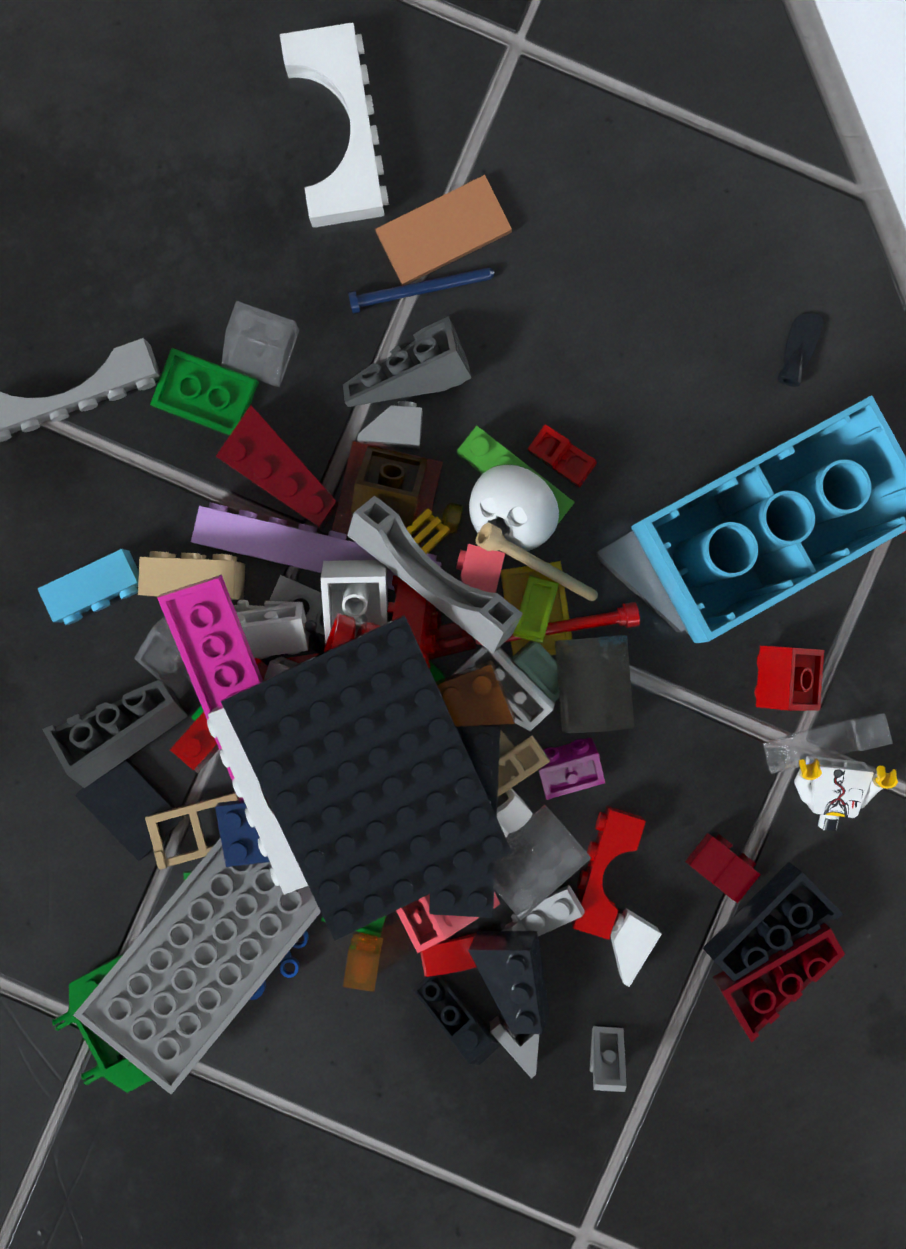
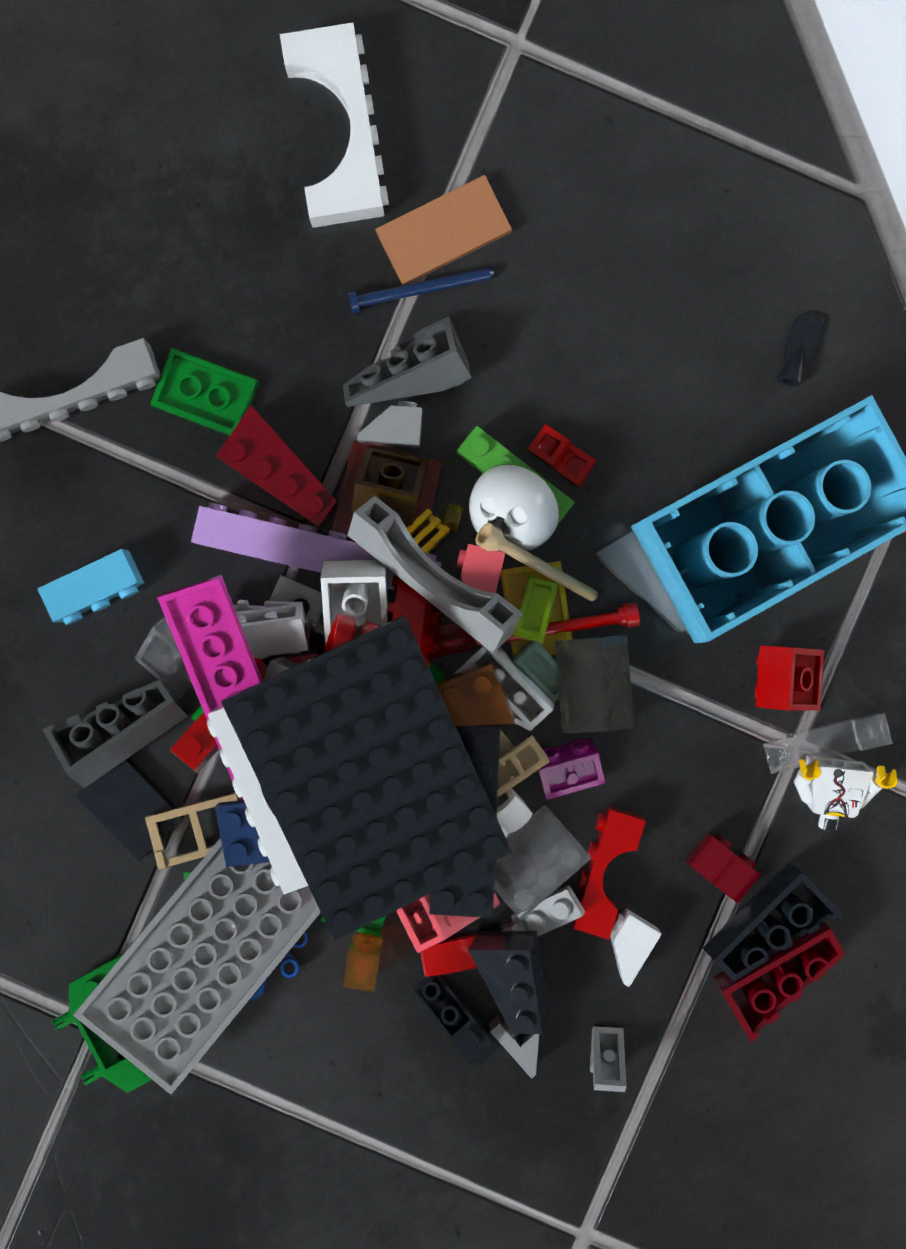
tan brick [138,551,245,600] -> none
clear slope [221,301,299,387] -> none

